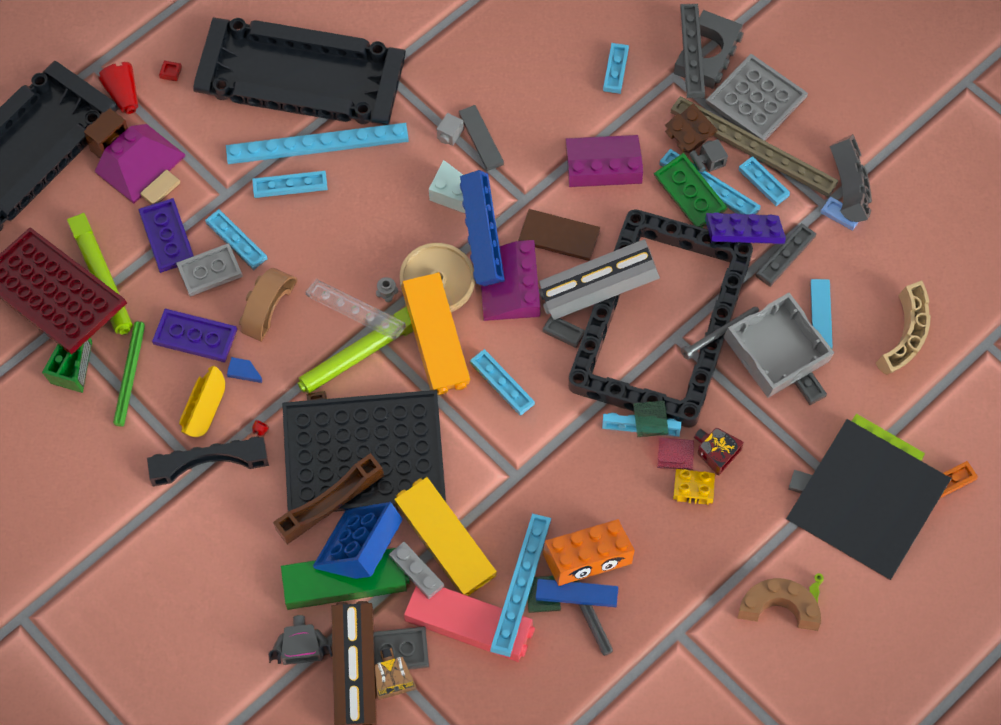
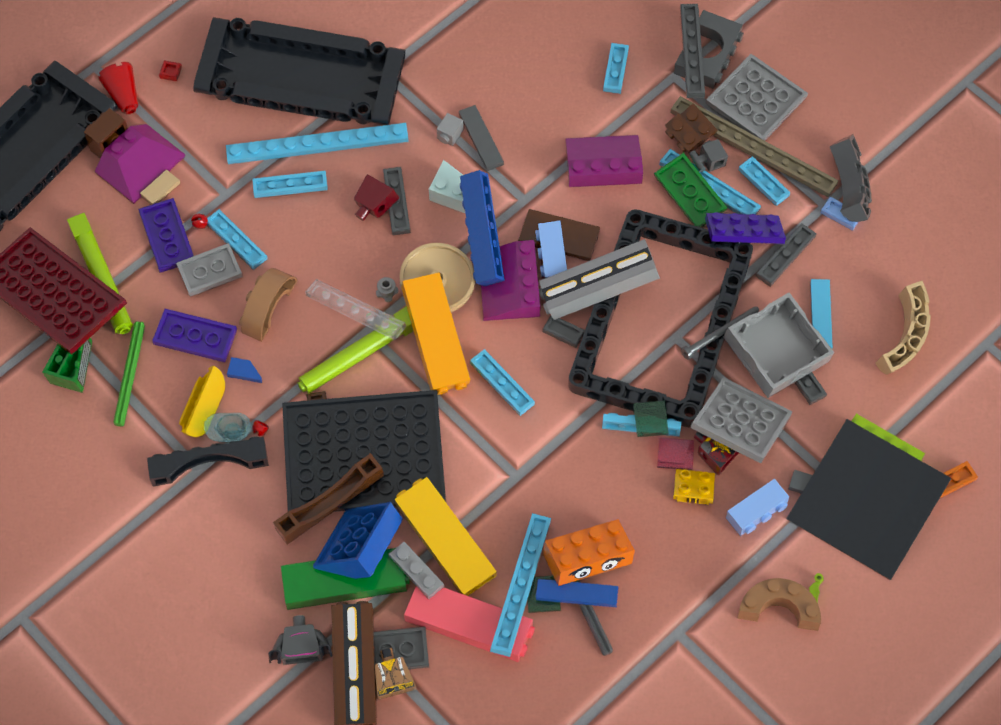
none -> red hinge [191,213,208,229]
none -> clear light blue piece [204,413,251,443]
none -> dark red torso [354,174,399,221]
none -> dark grey tile [383,167,411,236]
none -> light blue brick [535,221,567,278]
none -> light grey plate [691,377,792,463]
none -> light blue brick [726,479,789,536]

